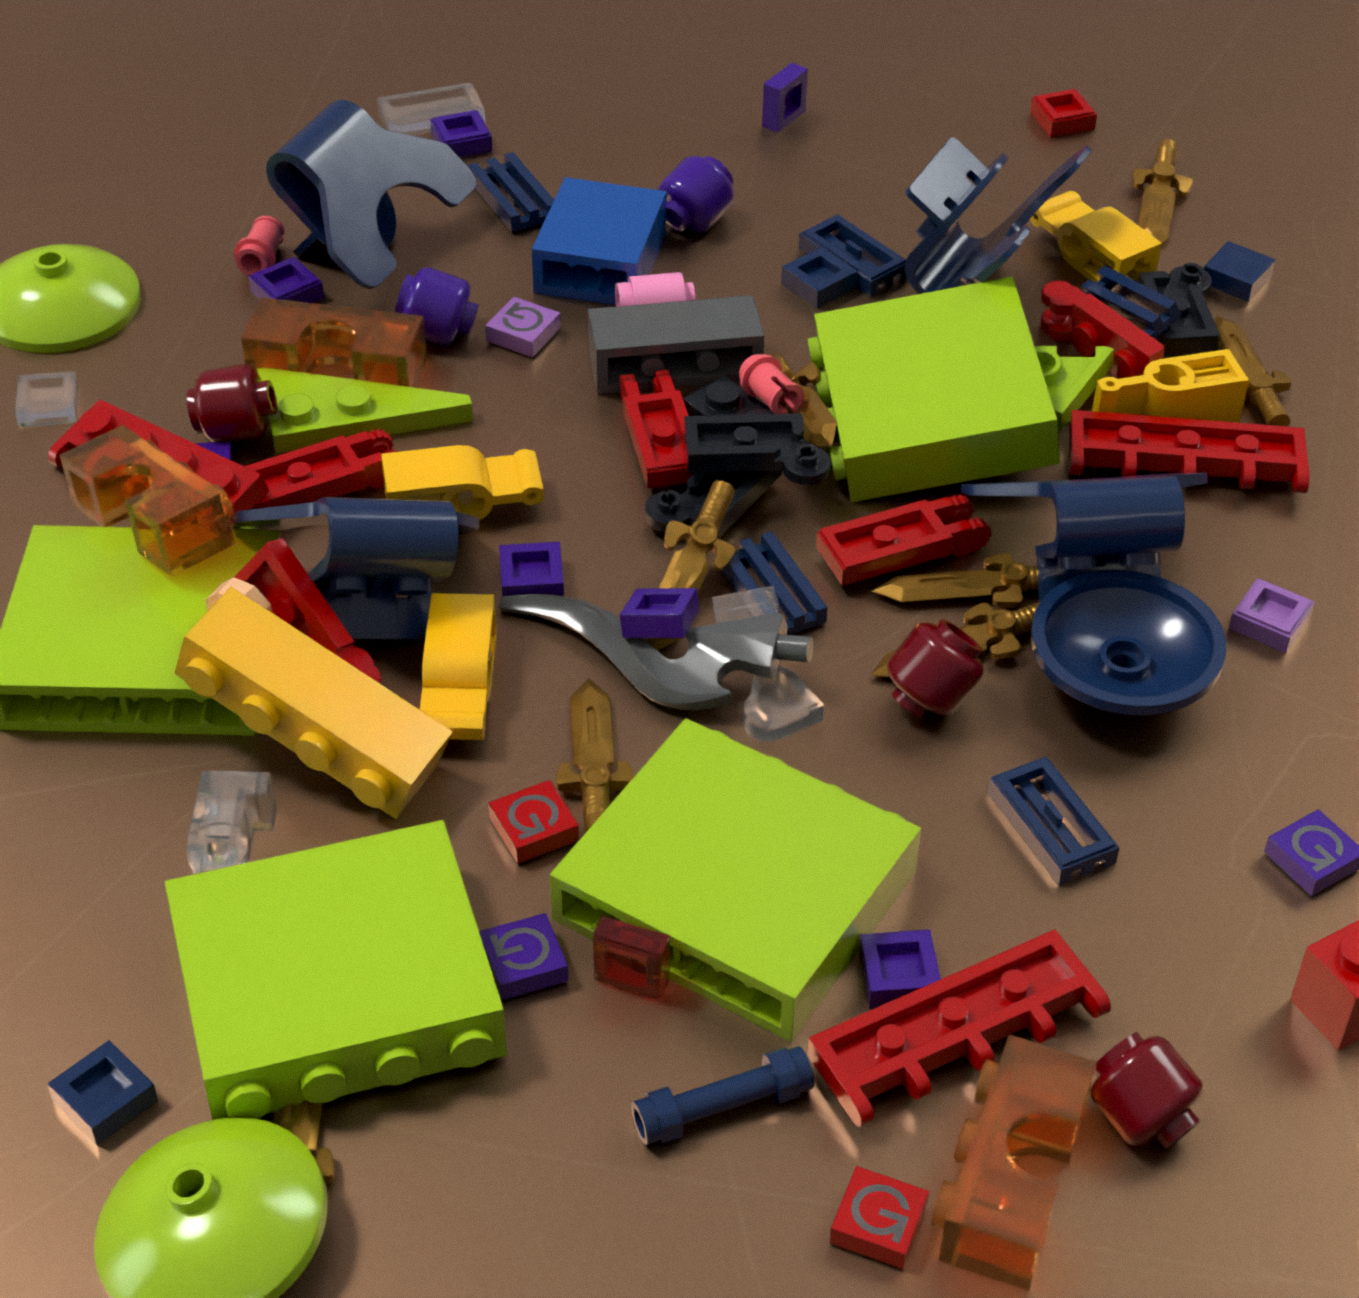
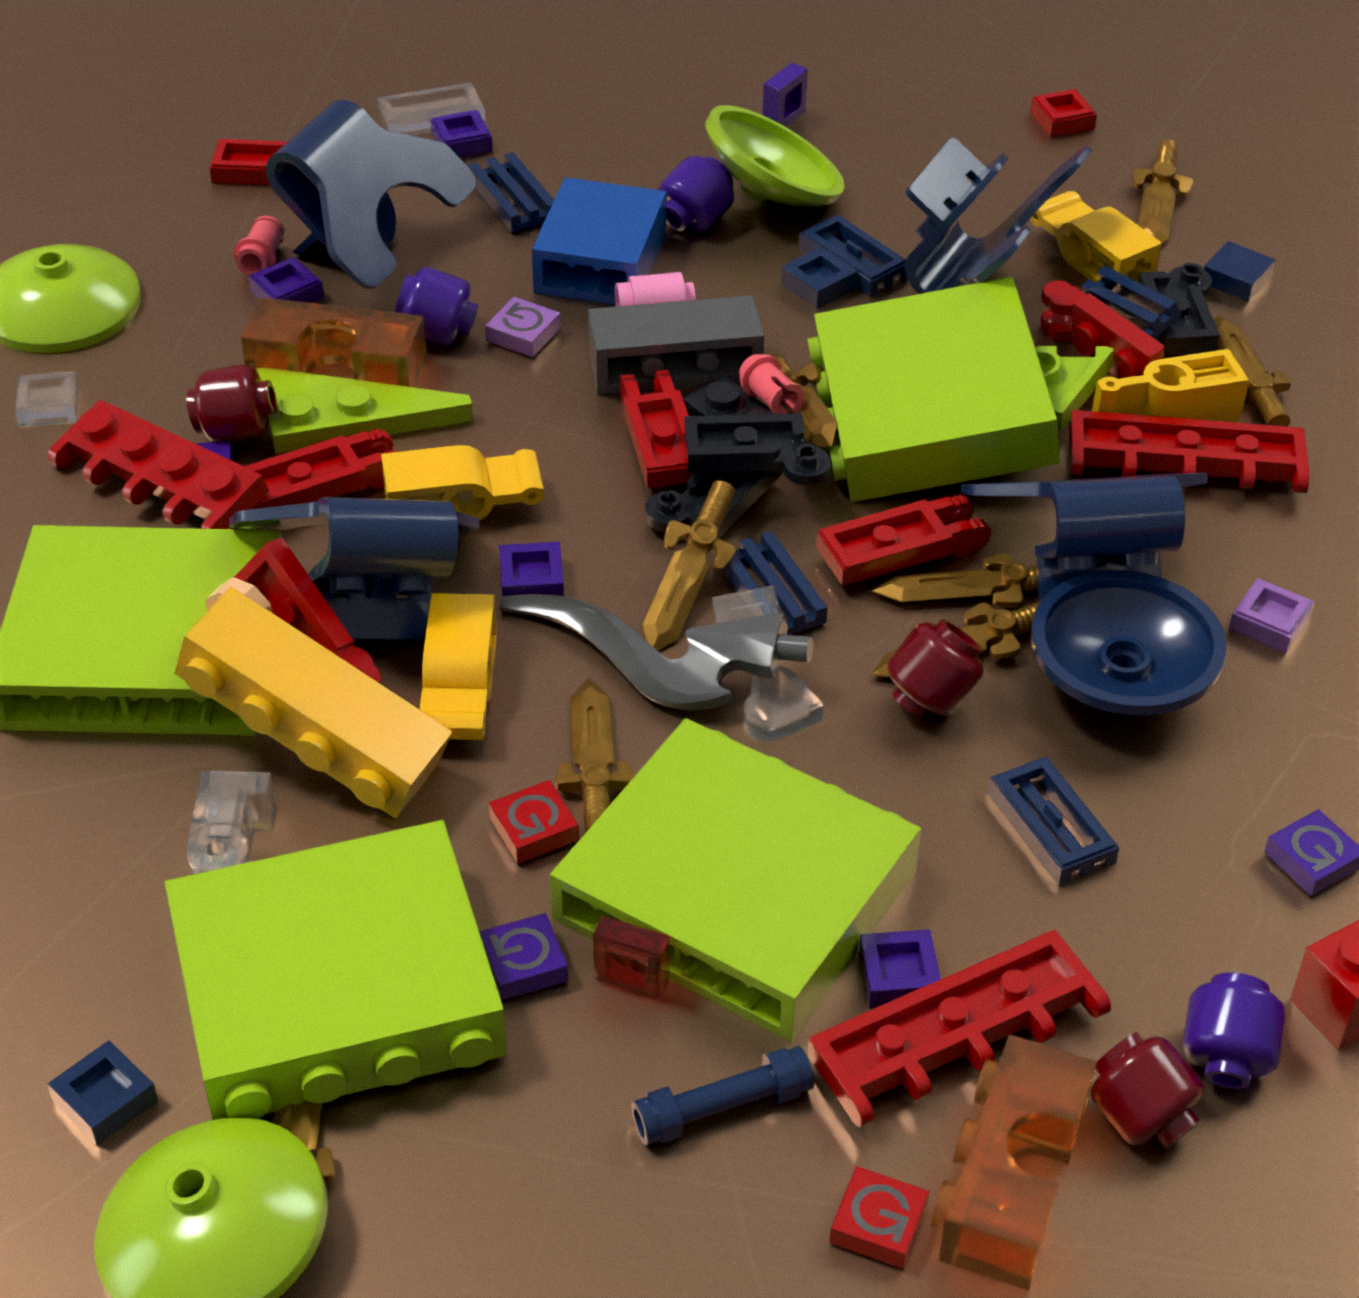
clear orange arch [60,425,235,577] -> none
dark purple tile [619,588,699,638] -> none
none -> red tile [209,139,288,185]
none -> lime dish [705,105,845,207]
none -> dark purple head [1183,972,1285,1089]

